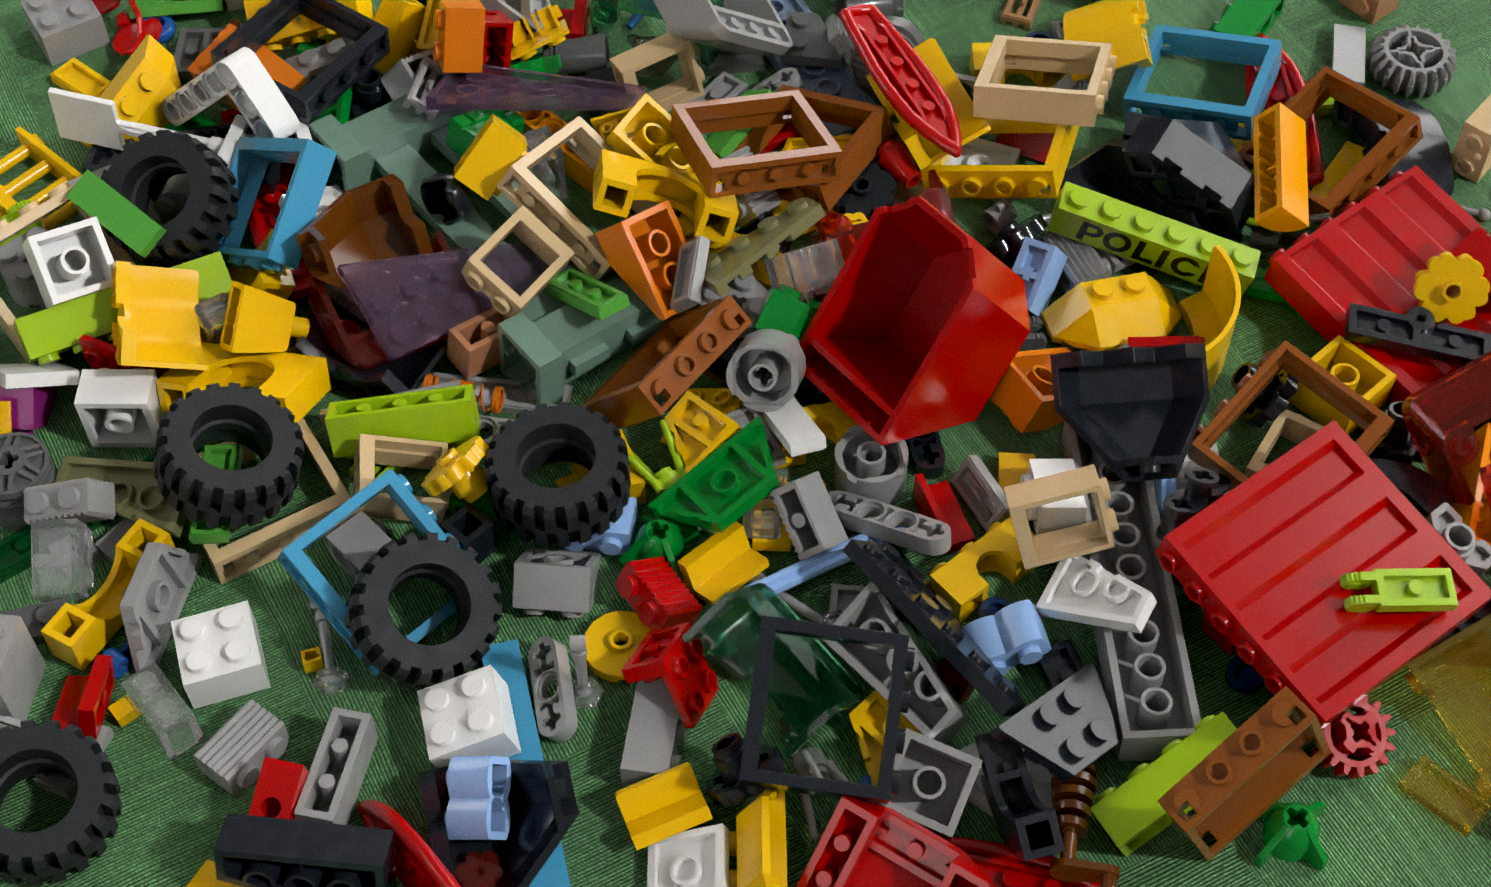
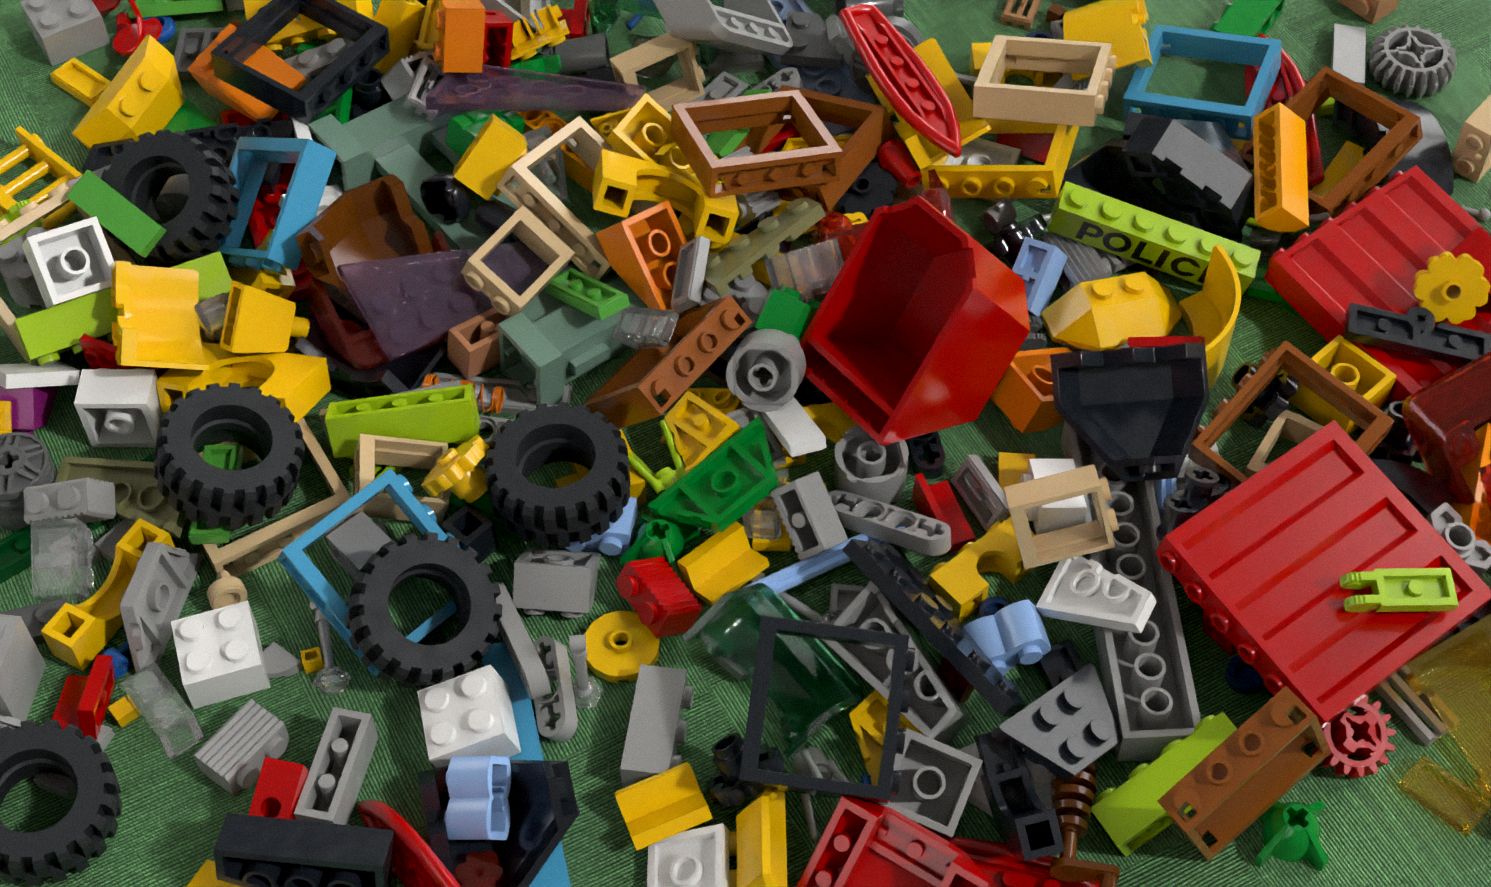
white piece [47,87,253,169] -> none
white beam [161,47,300,138] -> none
red bracket [621,622,718,729] -> none
none -> tan tile [207,570,247,610]
none -> light grey tile [262,642,303,678]
none -> black brick [475,199,520,244]
none -> light grey beam [496,582,551,700]
none -> clear slope [613,307,679,349]
none -> reddish brown piece [1046,3,1067,24]
none -> light grey tile [1375,665,1460,747]

